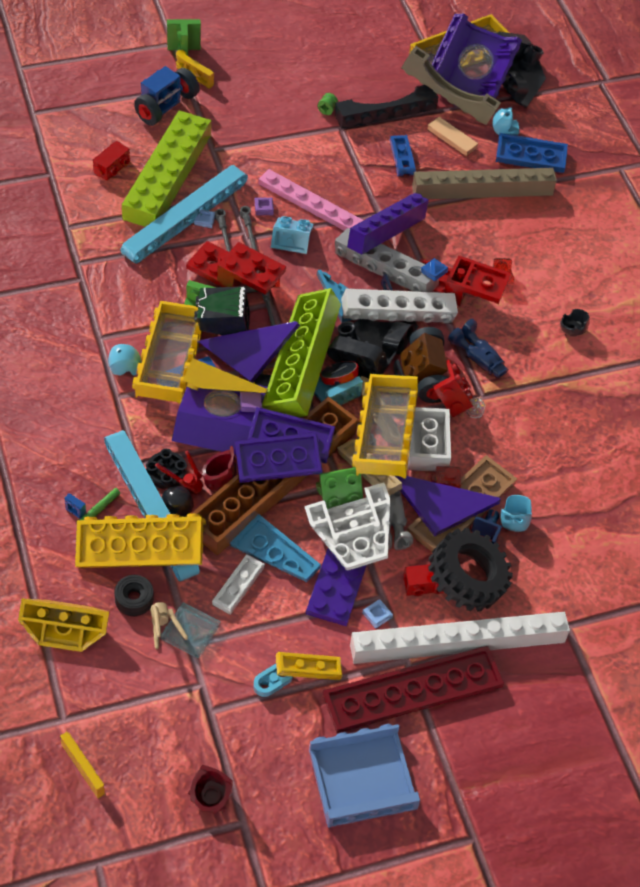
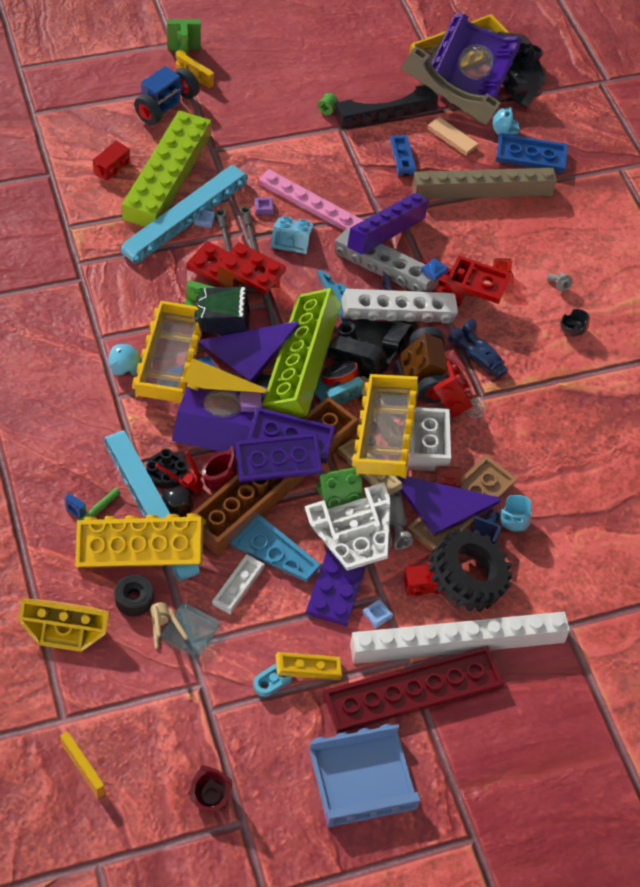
none -> light grey plate [547,273,573,291]

